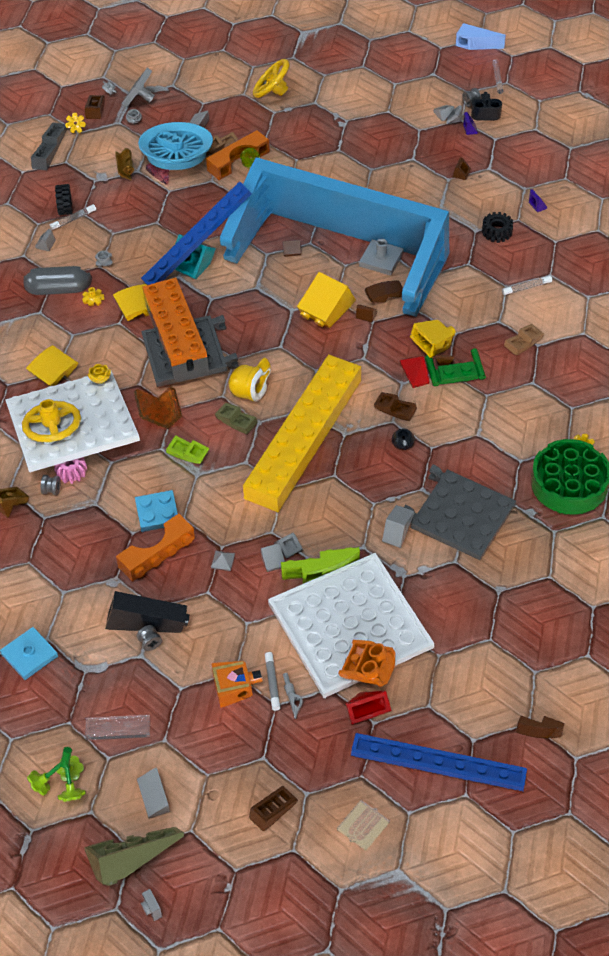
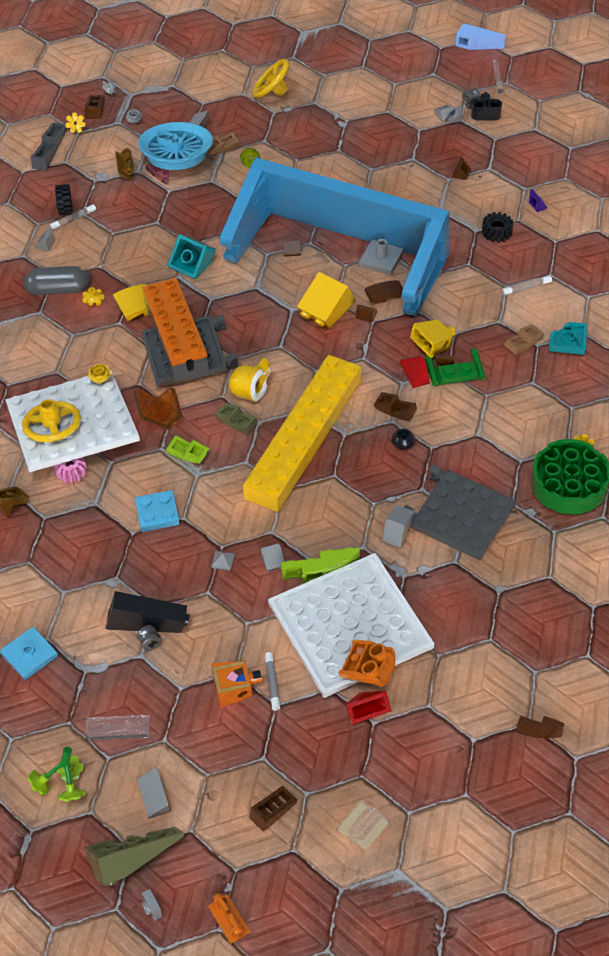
yellow slope [26,345,79,386] -> none
flat silver wheel [40,475,61,495] -> none
light grey plate [95,250,113,267] -> none
orange arch [116,513,195,582] -> none
light grey tile [122,68,155,107] -> none
blue plate [141,181,252,285] -> none
orange arch [206,130,270,180] -> none
light grey slope [274,532,303,559] -> none
light grey hand [283,673,303,719] -> none
blue plate [351,733,527,791] -> none
dark purple slope [463,112,478,135] -> none
none -> orange hinge [208,893,251,944]
none -> teal plate [549,322,587,355]

